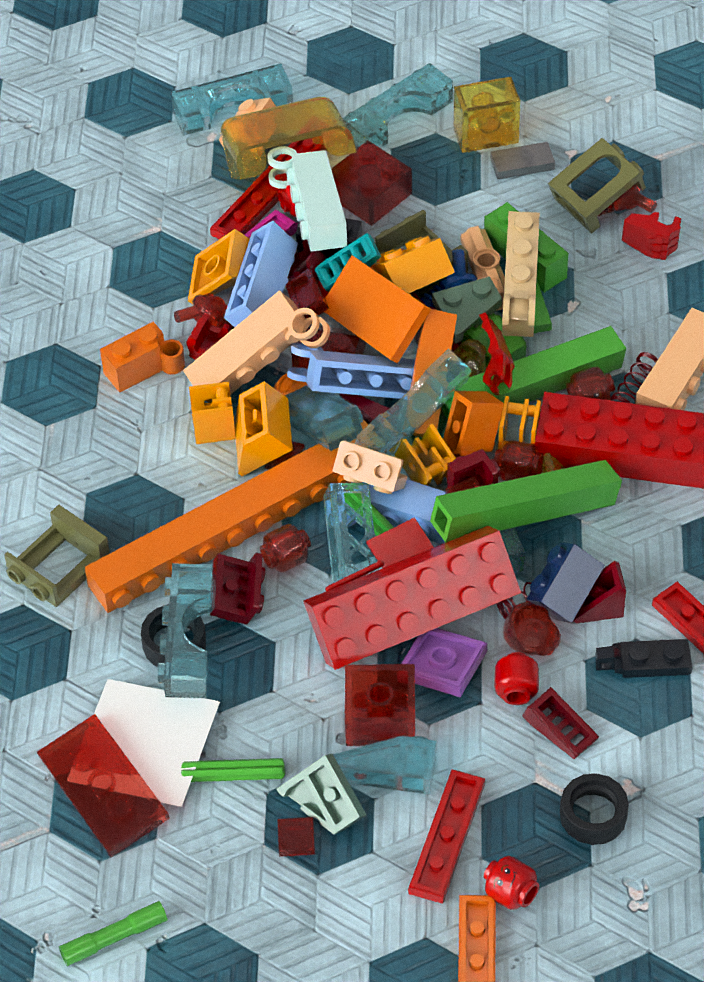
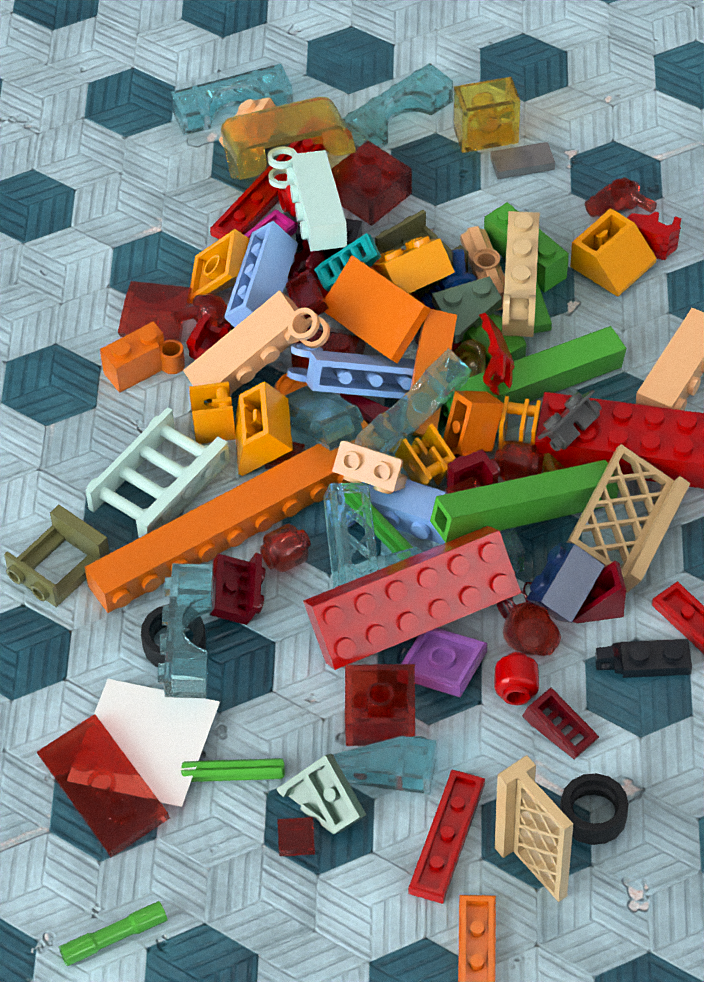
red piece [325,517,434,591] -> none
red head [483,856,539,910] -> none
olive panel [548,138,646,234] -> none
clear red head [566,366,615,400] -> none
dark red piece [610,352,658,404] -> none
none -> light aqua fence [85,407,230,538]
none -> clear red slope [118,281,192,342]
none -> tan fence [495,755,573,902]
none -> dark grey hinge [538,390,602,451]
none -> tan fence [567,444,690,593]
none -> light orange slope [570,208,657,297]

